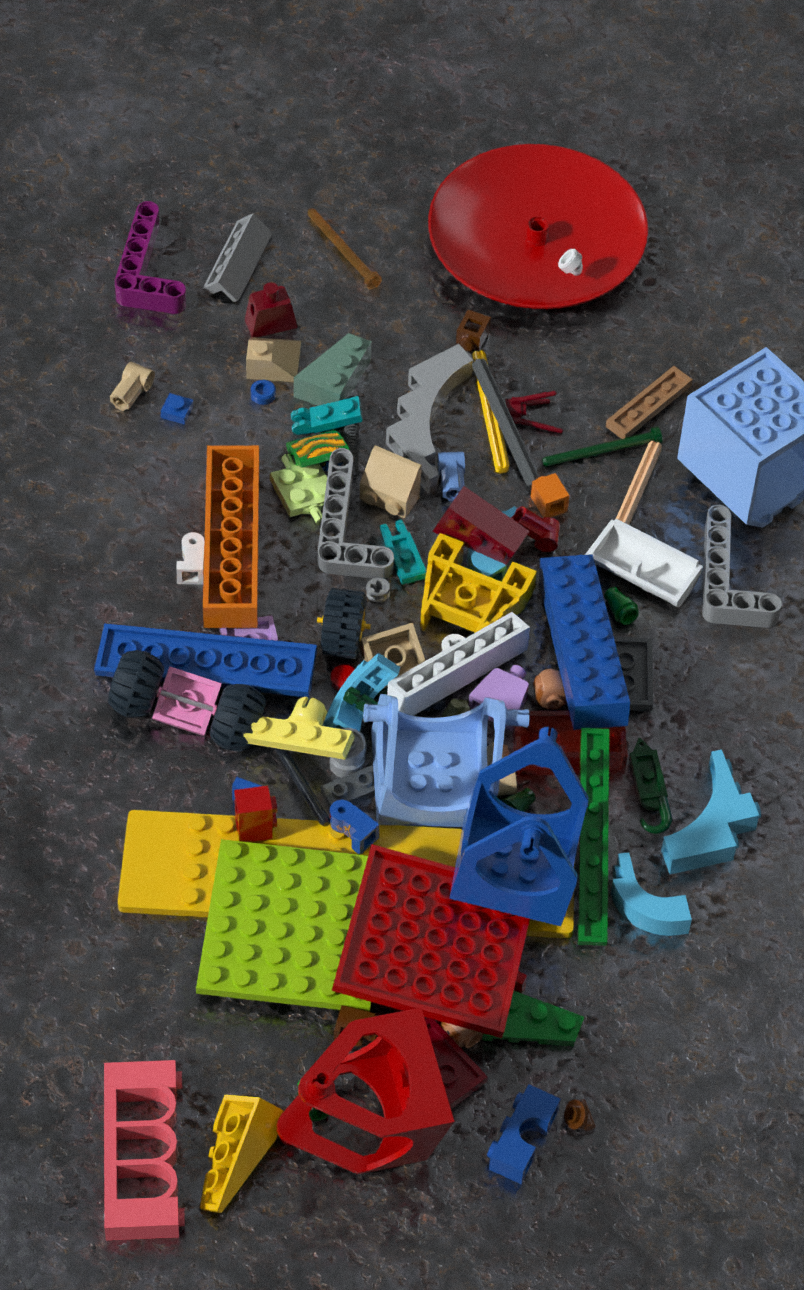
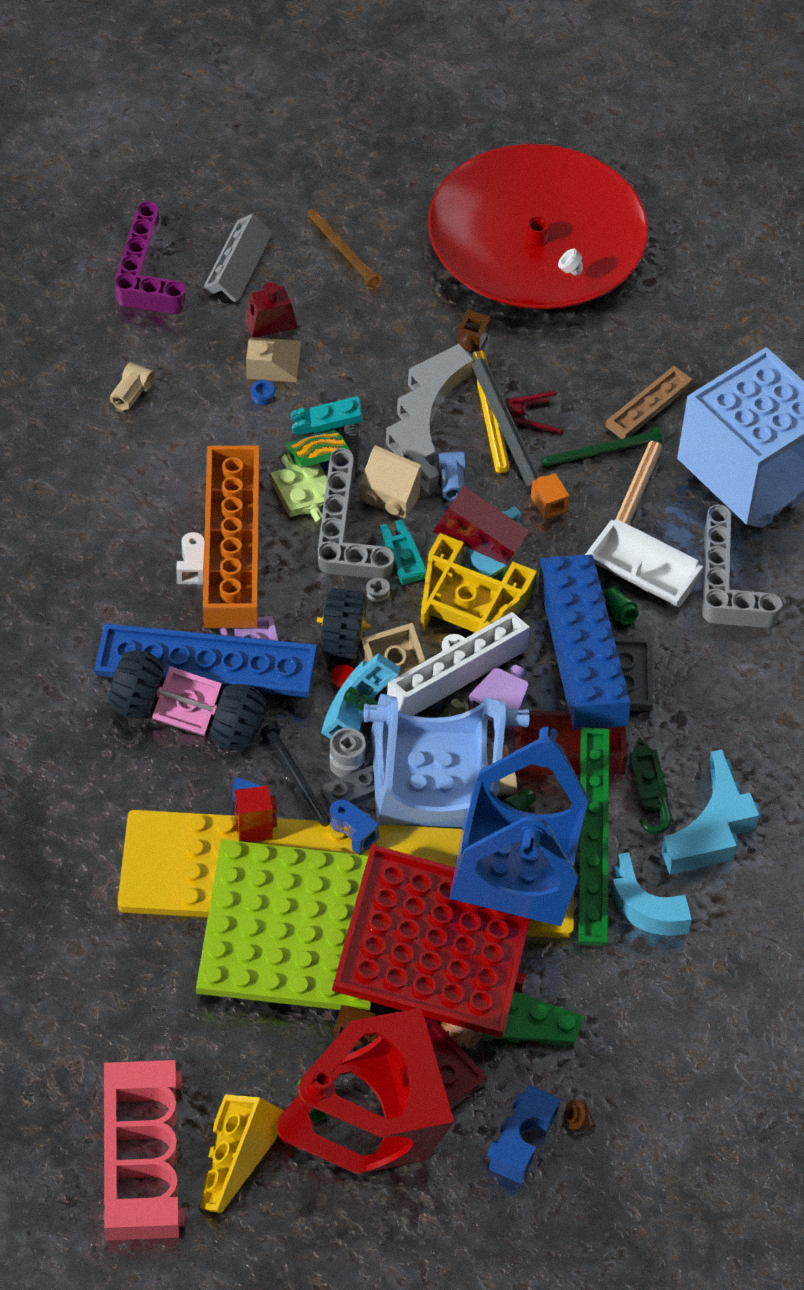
blue plate [160,393,194,425] -> none
light yellow plate [244,697,355,760] -> none
sand green wedge [294,333,372,406] -> none
red piece [511,506,560,552] -> none
nougat head [533,669,567,710] -> none

